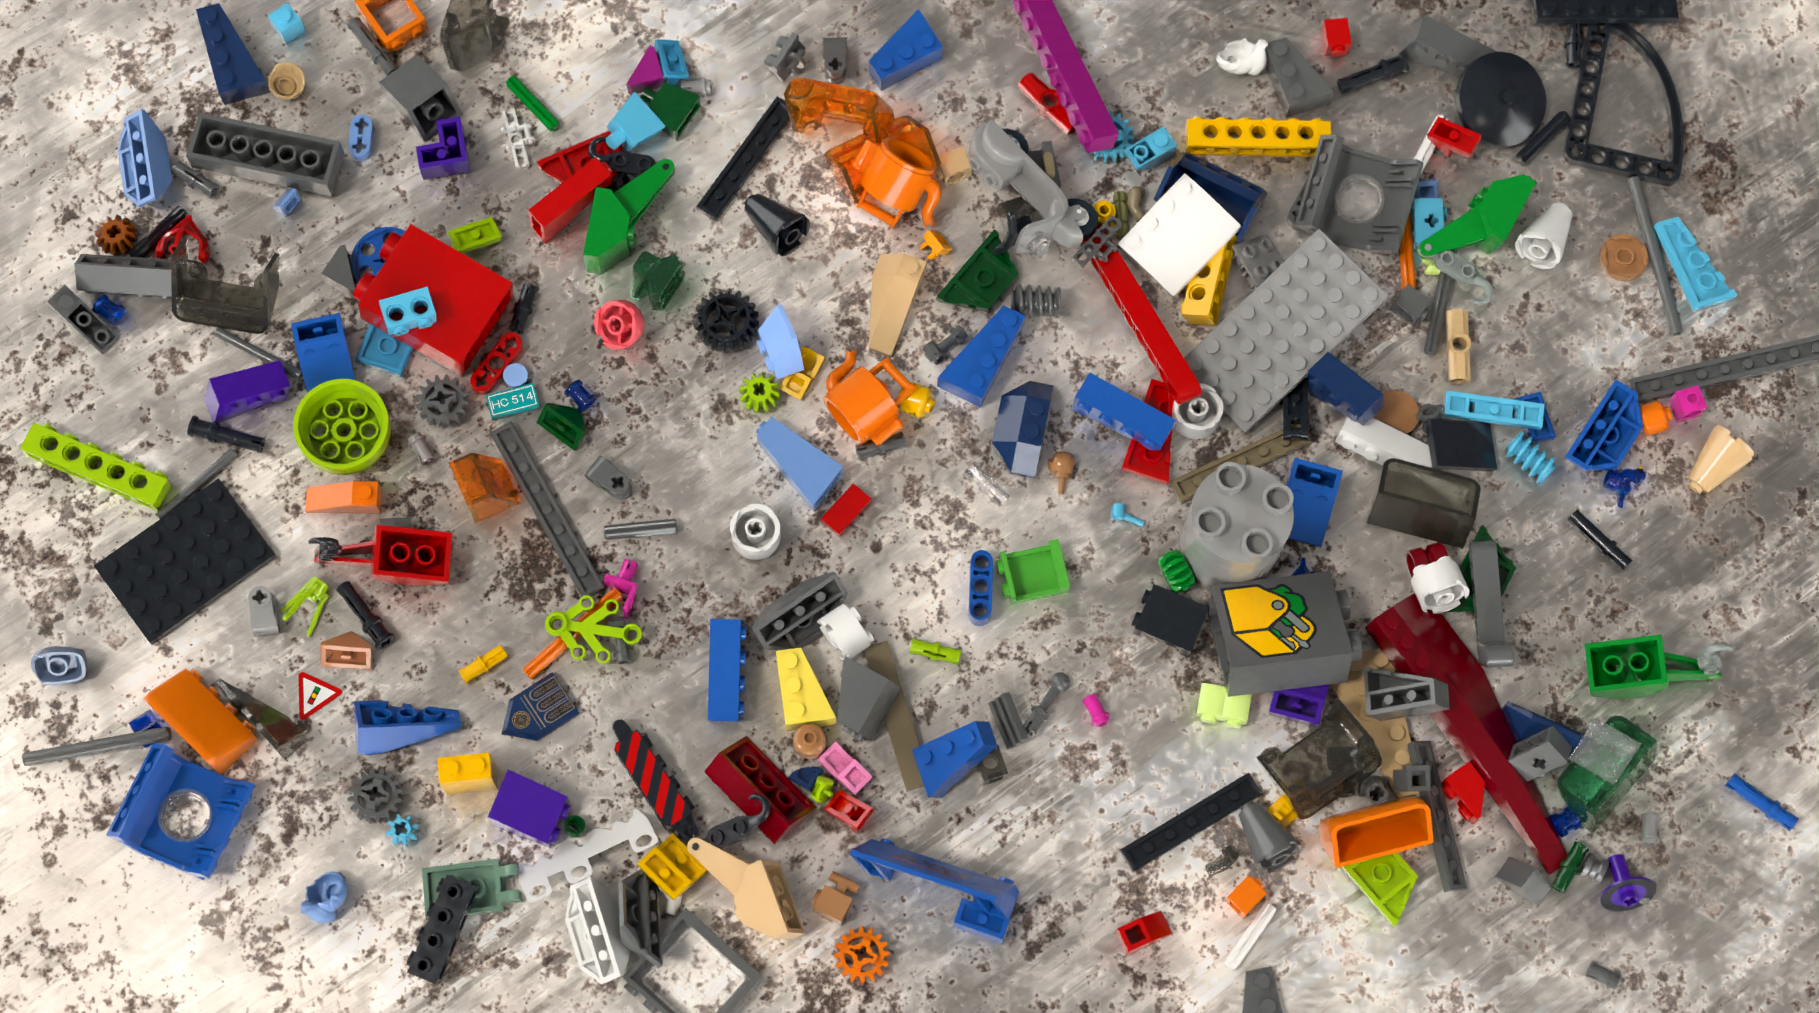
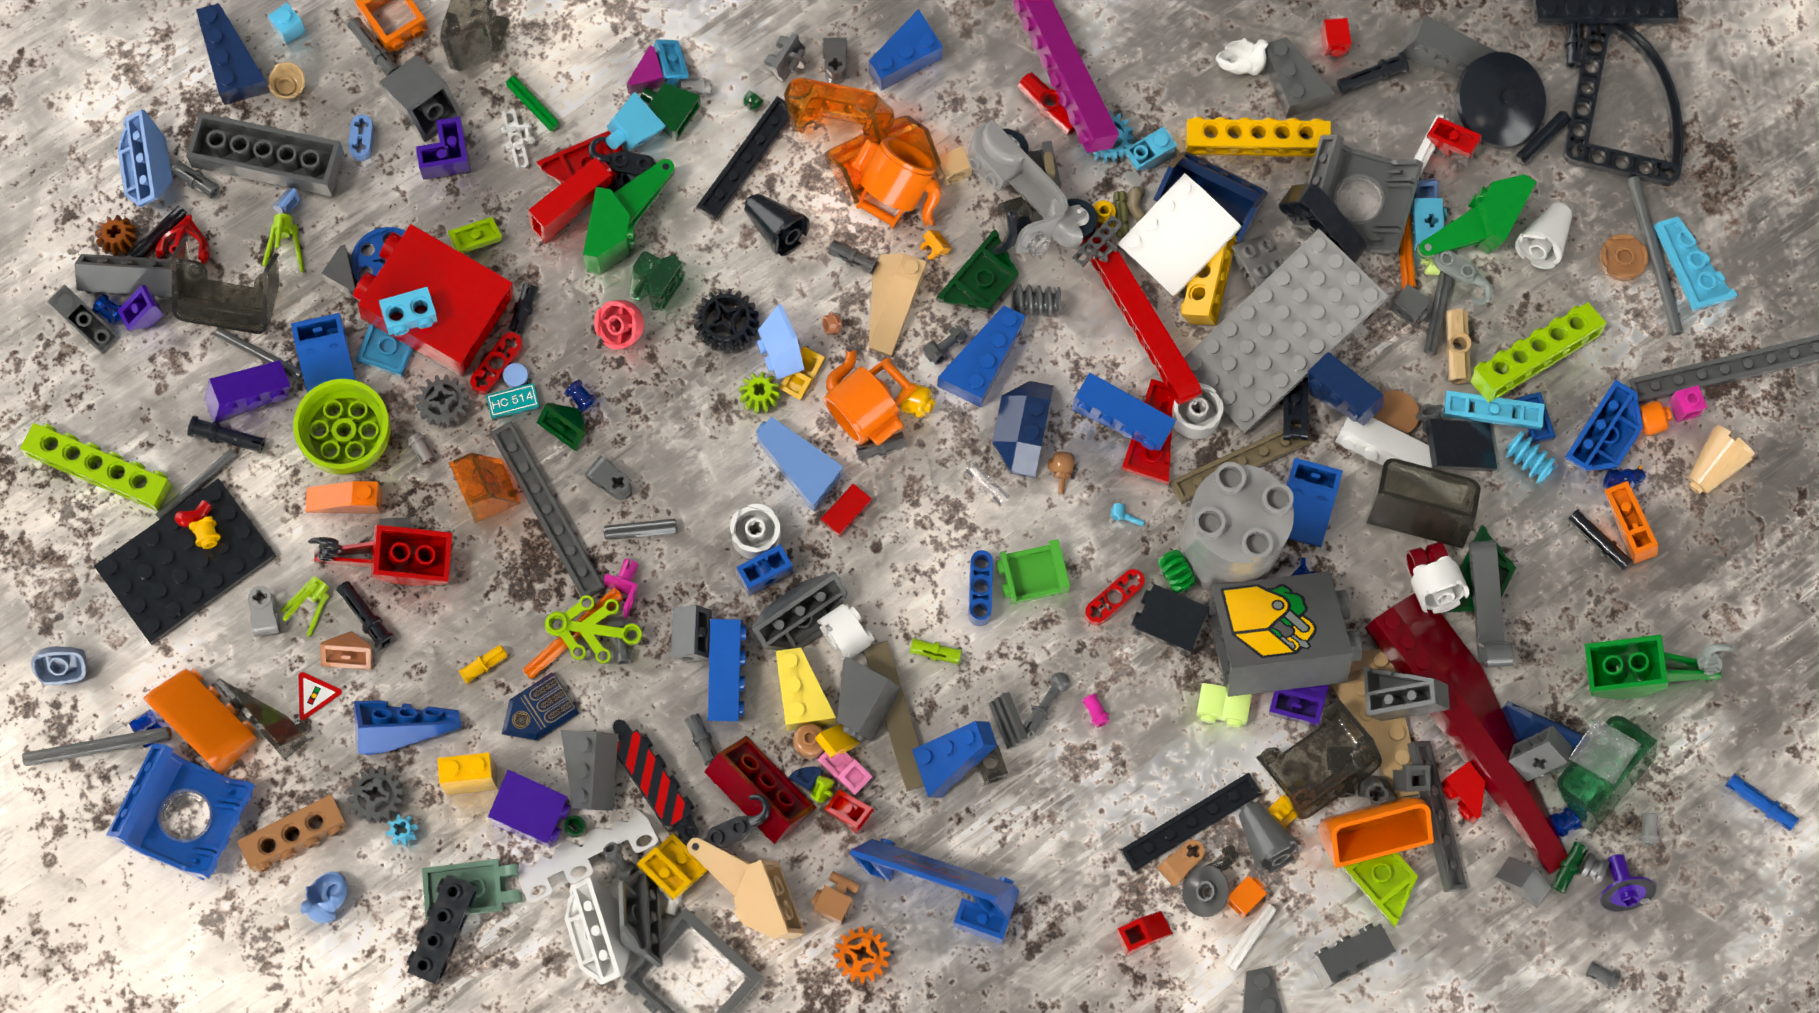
none -> dark purple slope [118,285,164,331]
none -> red arm [175,500,212,527]
none -> yellow brick [189,516,220,549]
none -> medium nougat brick [237,794,348,873]
none -> lime plant [262,214,304,272]
none -> dark grey wedge [561,730,618,811]
none -> dark grey bar [603,842,640,880]
none -> brick [670,605,712,663]
none -> dark grey pin [684,713,717,766]
none -> blue brick [736,544,793,596]
none -> dark green hinge [743,90,764,111]
none -> yellow slope [815,724,860,758]
none -> nougat plate [822,312,842,335]
none -> dark grey pin [828,240,878,274]
none -> red beam [1084,569,1145,626]
none -> medium nougat piece [1156,840,1205,887]
none -> dark grey dish [1182,866,1230,917]
none -> black beam [1278,184,1367,264]
none -> dark grey wedge [1310,923,1396,990]
none -> lime brick [1470,302,1607,403]
none -> orange slope [1604,481,1658,564]

